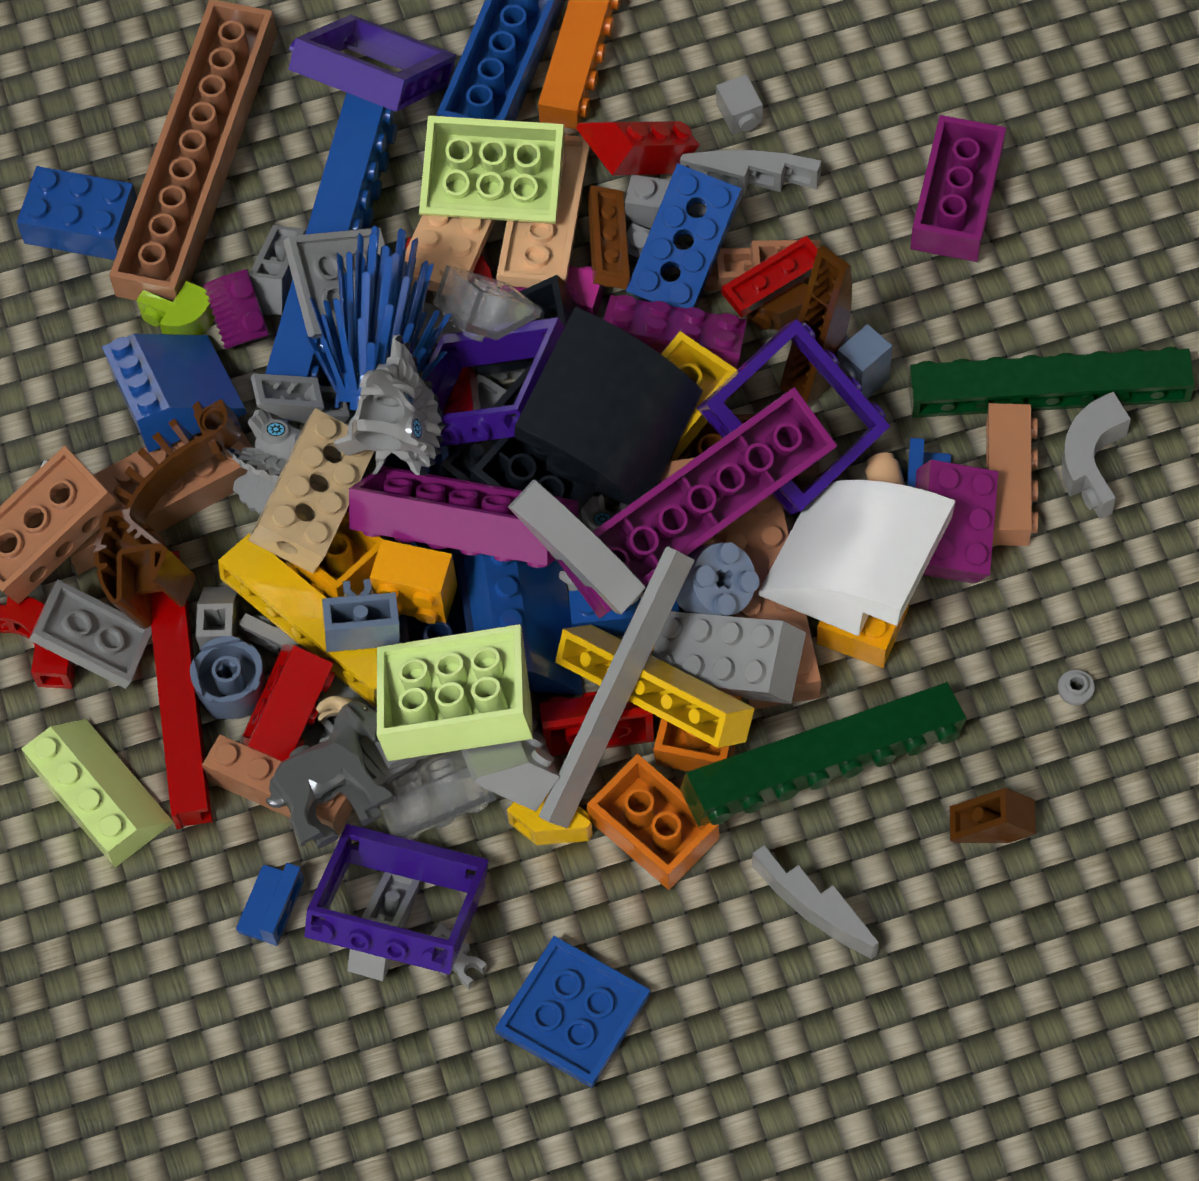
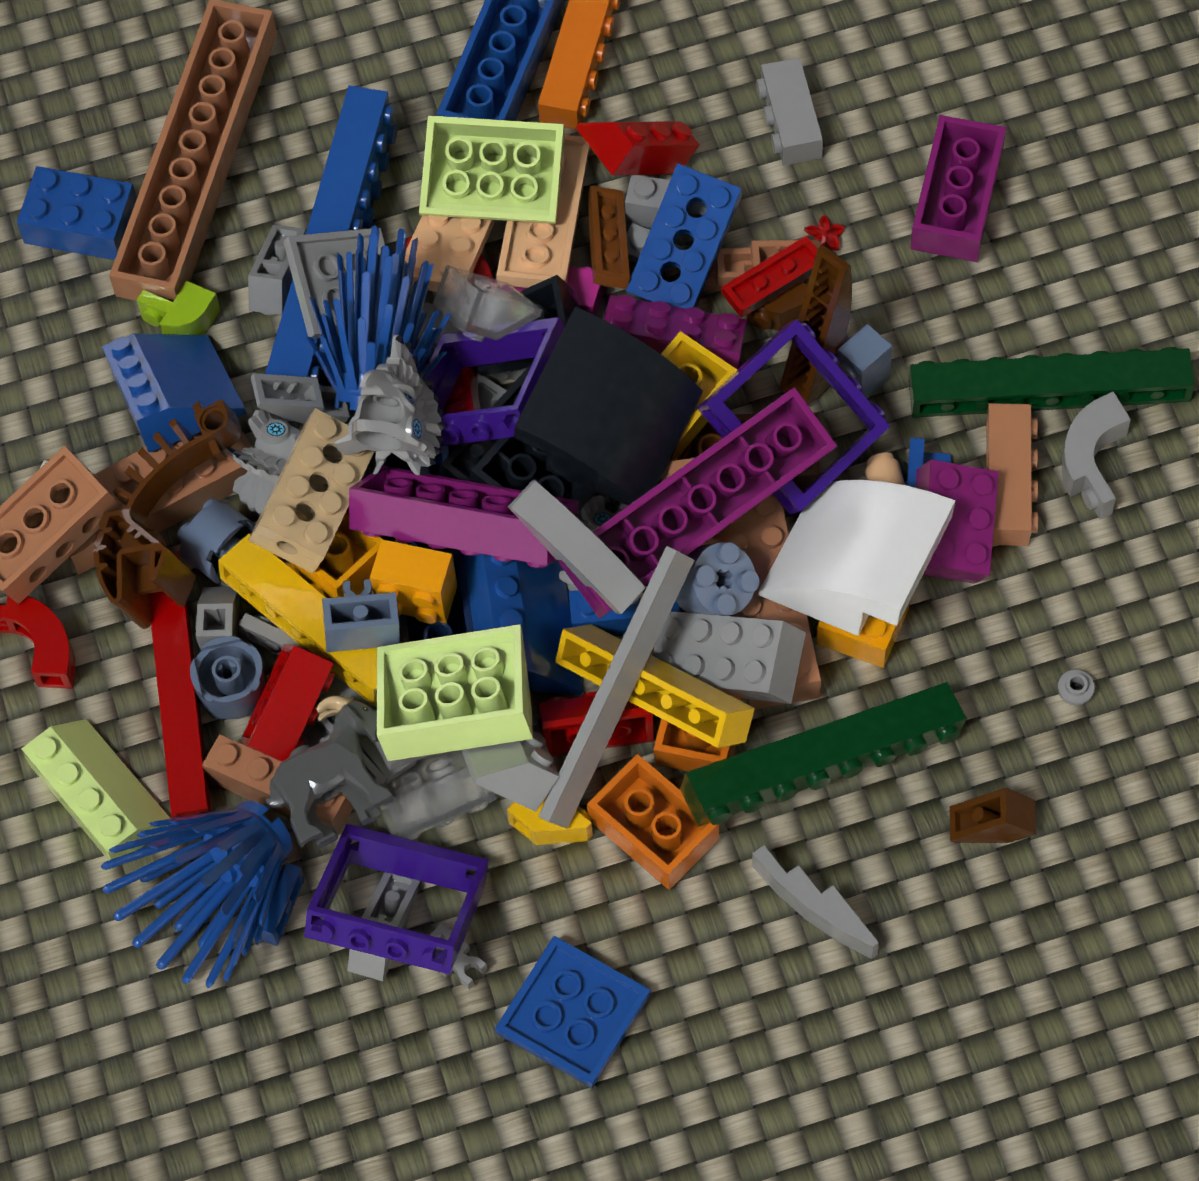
light grey plate [29,579,152,689] -> none
magenta brick [203,269,270,349] -> none
dark purple window [288,14,457,112] -> none
light grey slope [680,150,821,195] -> none
light grey brick [716,74,763,135] -> none
none -> blue plant [101,801,293,988]
none -> sand blue brick [177,498,256,583]
none -> light grey brick [756,58,823,166]
none -> red plant [804,215,845,251]

